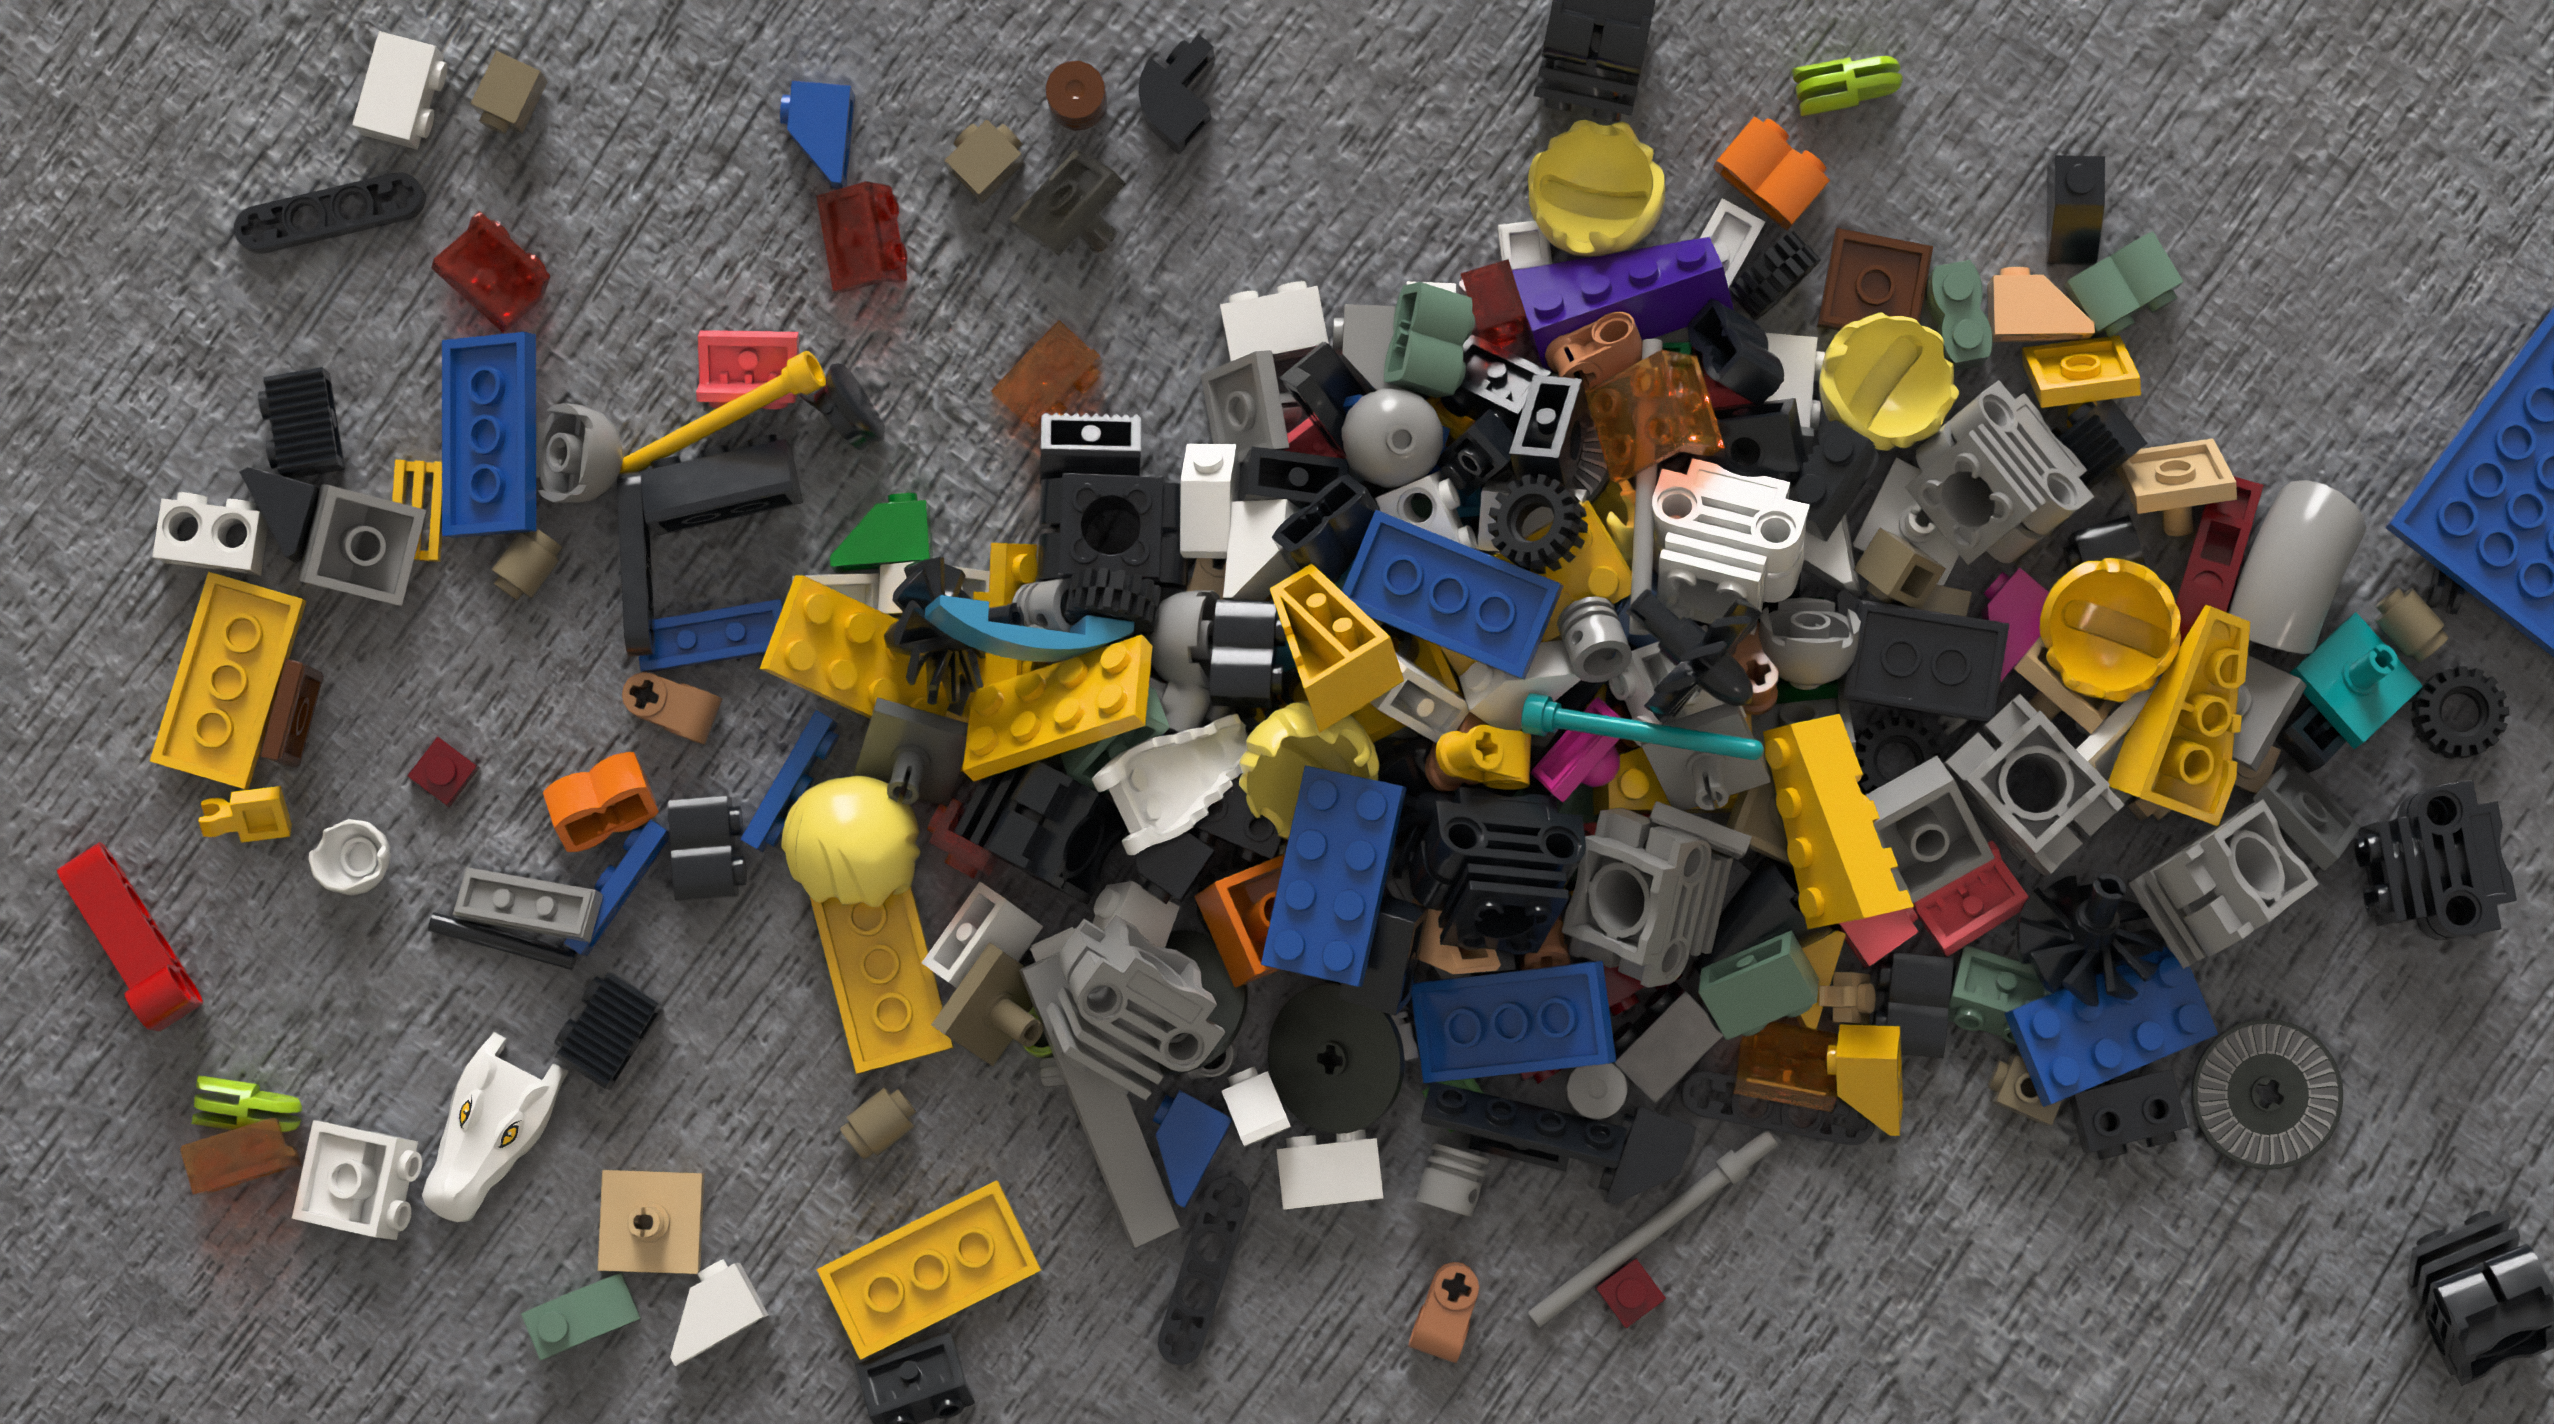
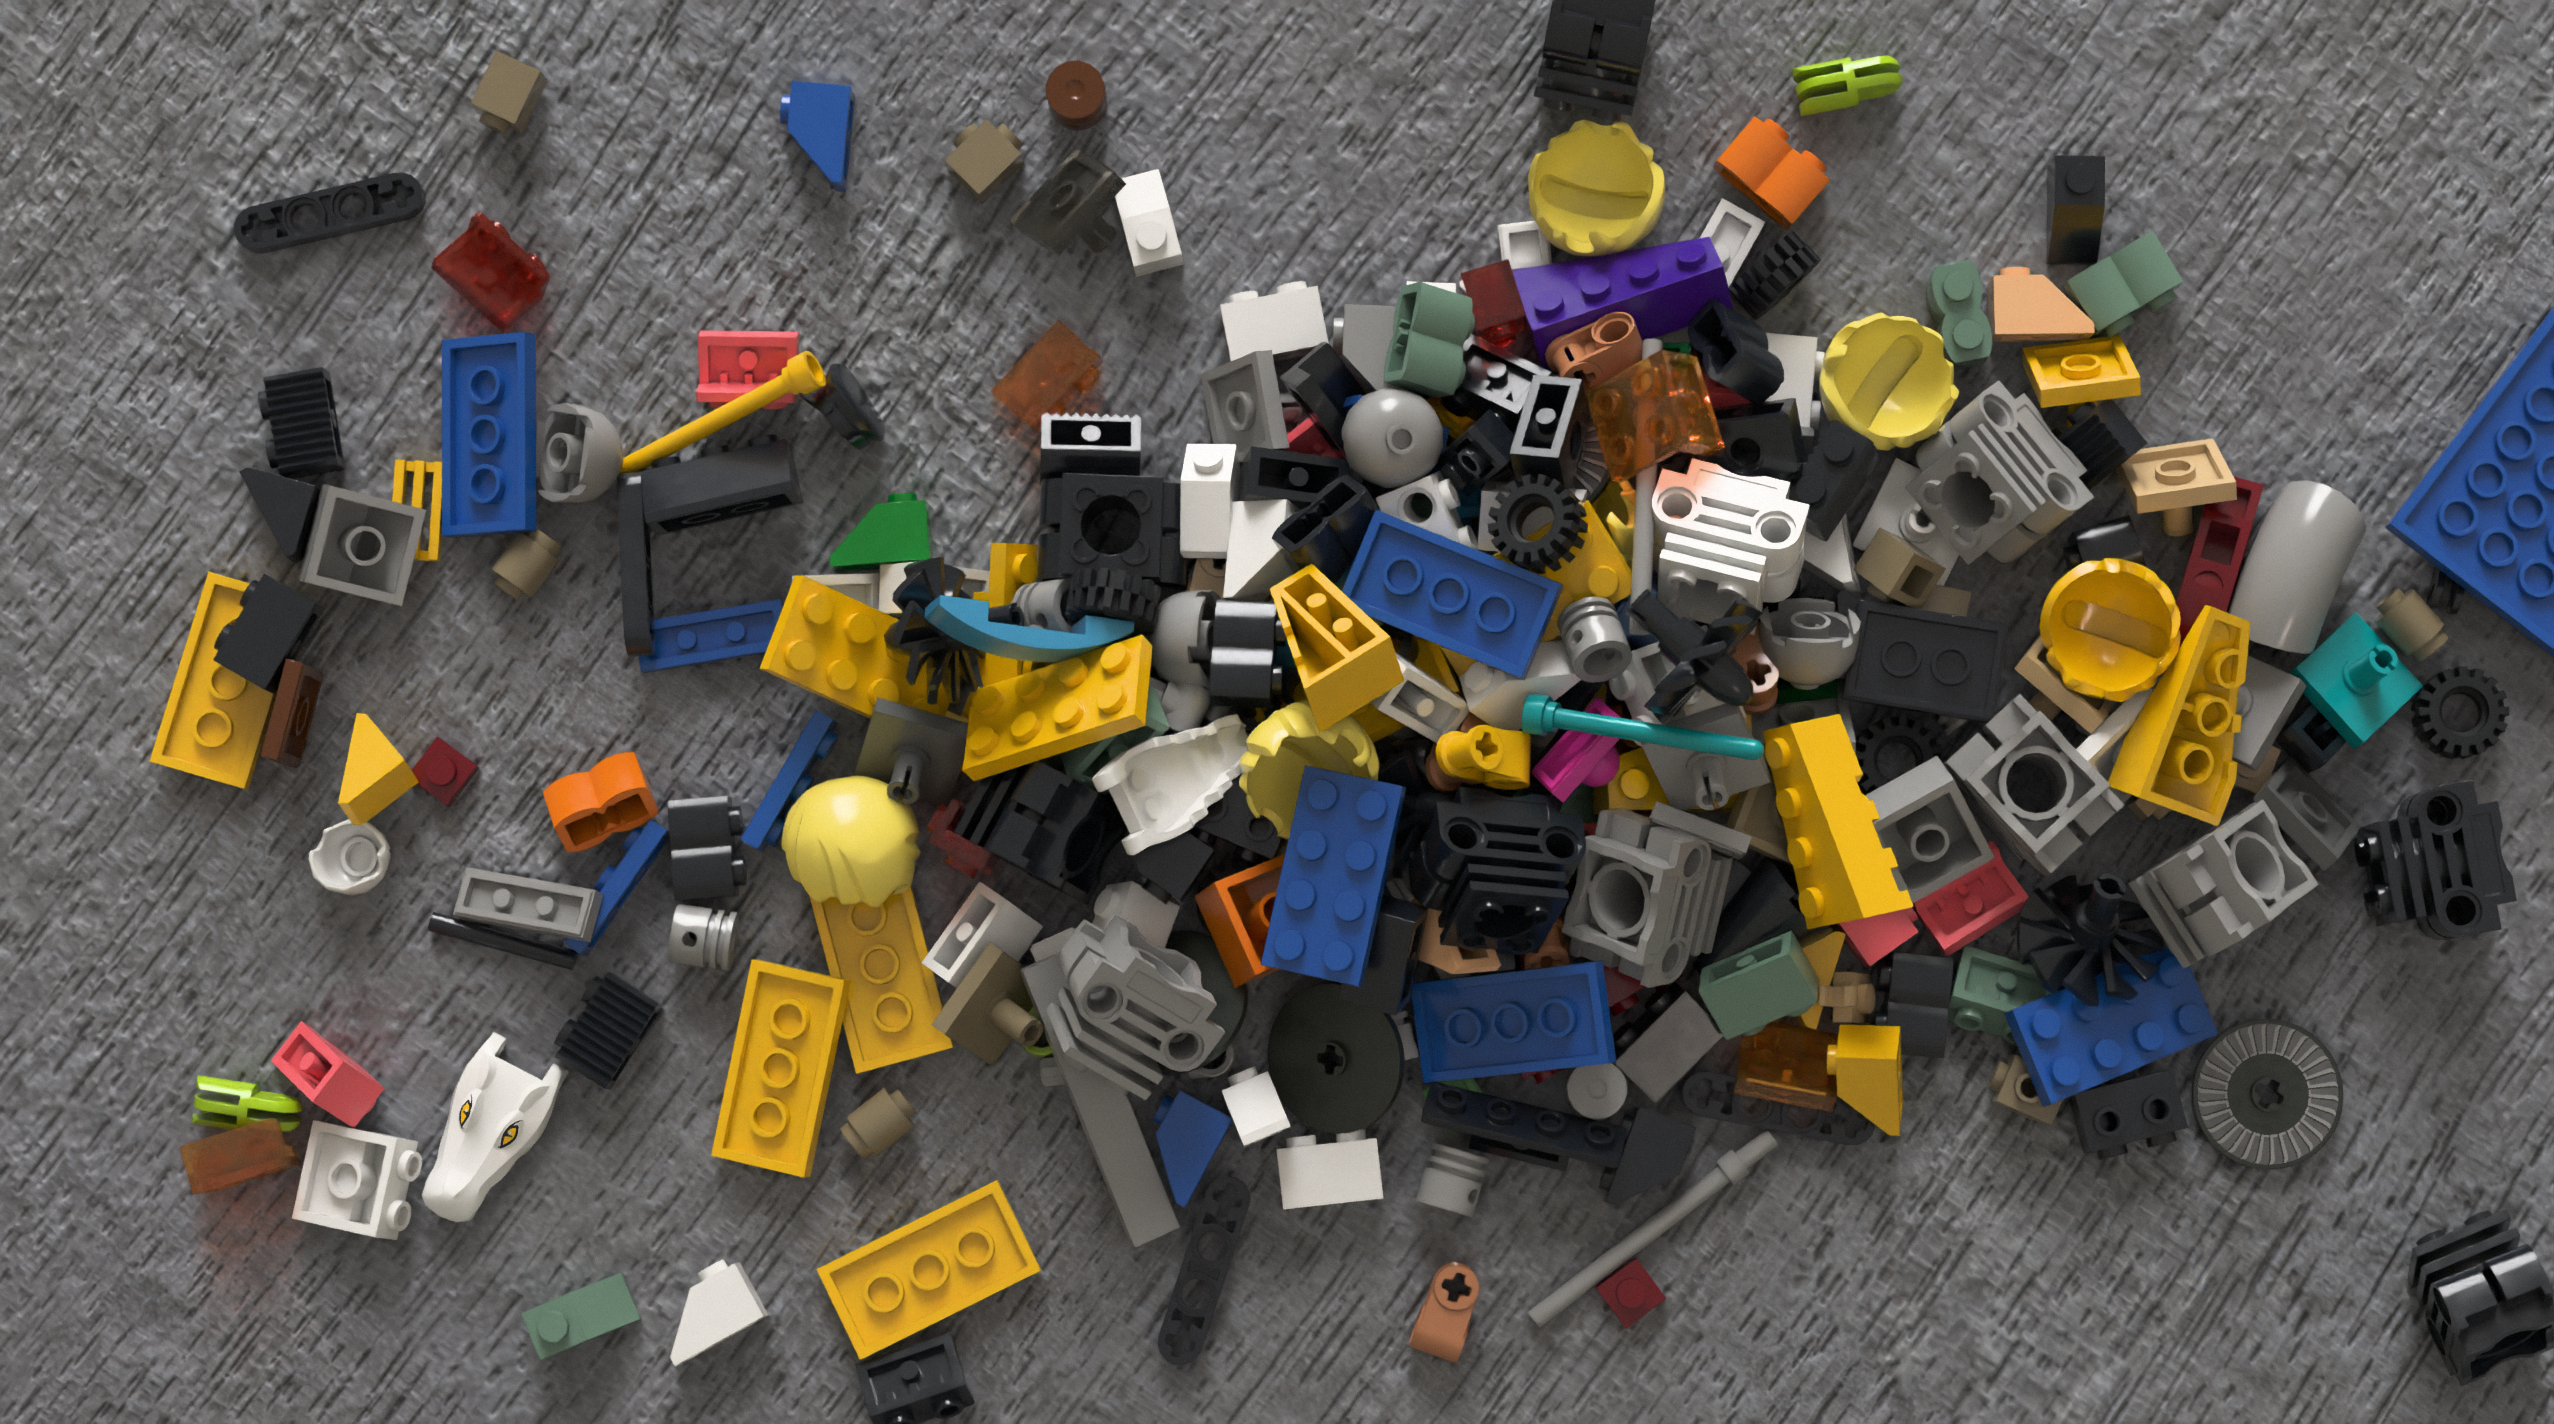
red beam [57,842,204,1031] -> none
white brick [152,492,268,576] -> none
yellow plate [198,786,292,843] -> none
white brick [352,31,448,150] -> none
tan tile [598,1170,705,1274] -> none
medium nougat piece [622,672,723,745] -> none
clear red bracket [816,181,908,293] -> none
black brick [1139,34,1215,155] -> none
reddish brown tile [1817,228,1933,331] -> none
dark pink slope [1981,568,2049,682] -> none
none -> black brick [213,574,325,694]
none -> coral slope [271,1021,385,1128]
none -> yellow slope [338,713,419,825]
none -> light grey piece [668,904,739,971]
none -> yellow plate [711,959,851,1178]
none -> white slope [1111,169,1184,277]

